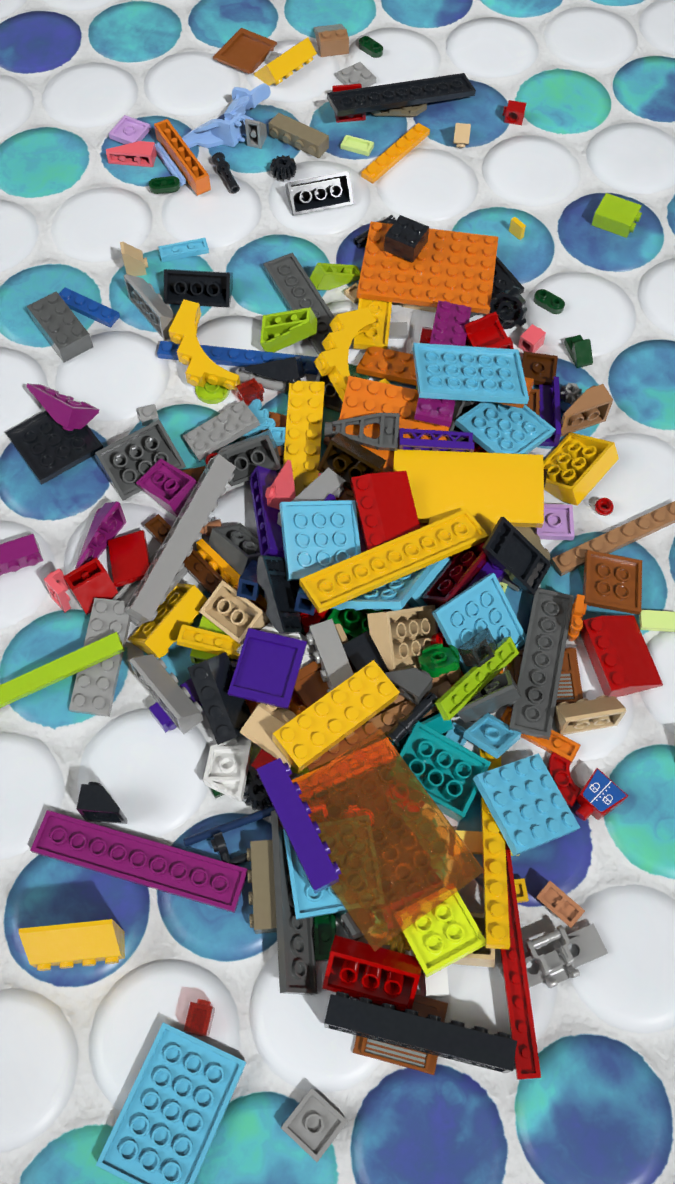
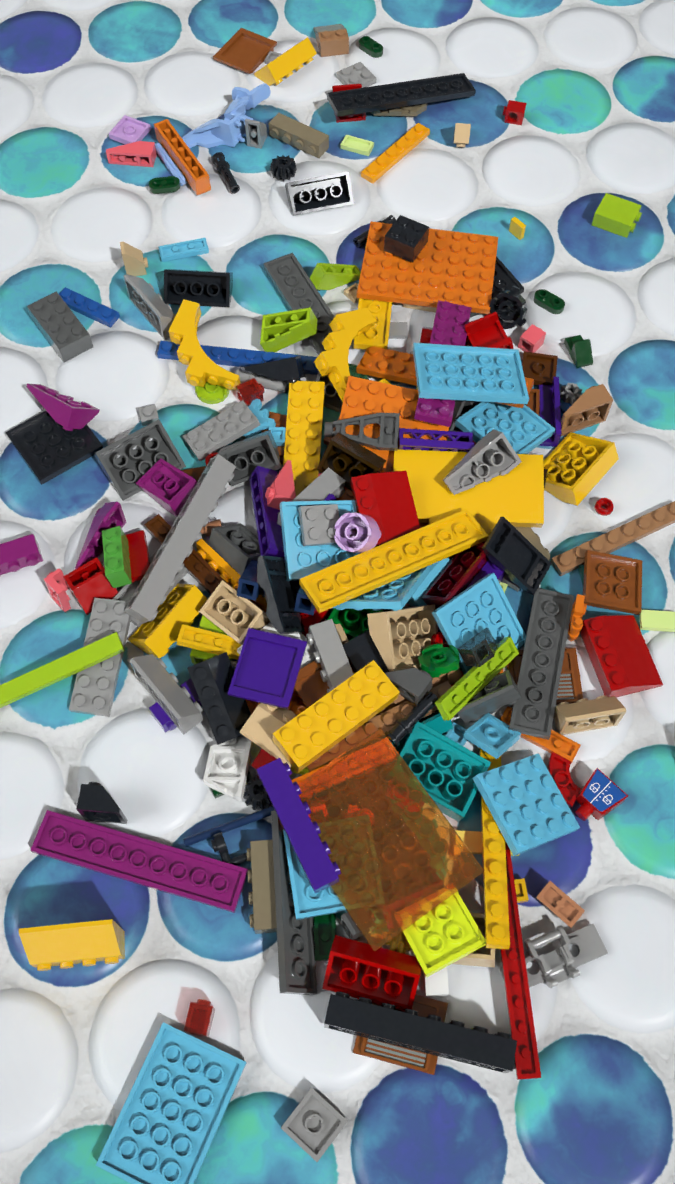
lavender plate [535,504,575,540] -> none
none -> bright green brick [102,526,132,588]
none -> light grey plate [298,504,339,547]
none -> lavender brick [334,512,381,554]
none -> light grey wedge [443,429,522,495]

